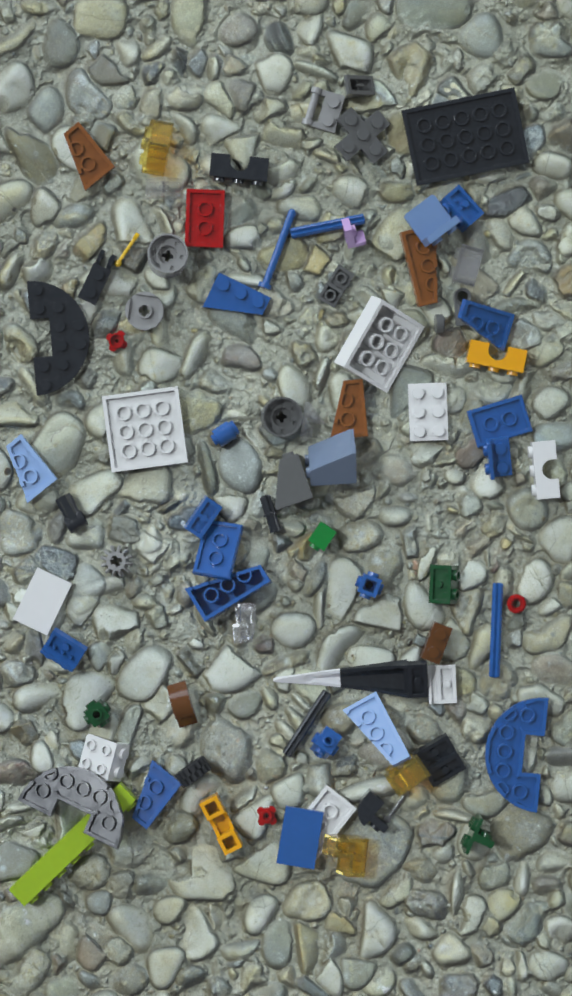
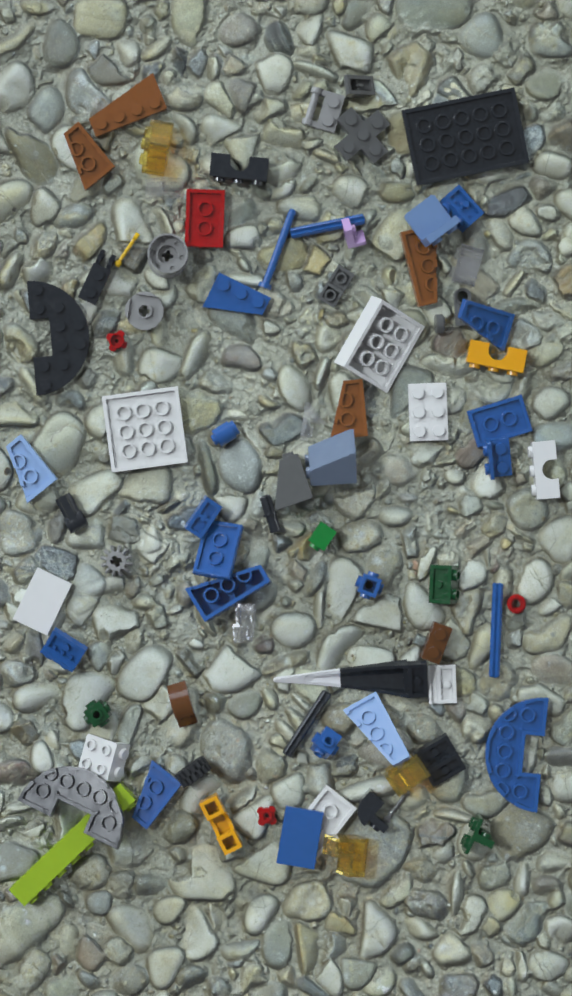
dark grey wheel [260,397,303,437] -> none
none -> dark orange wing [89,73,167,138]

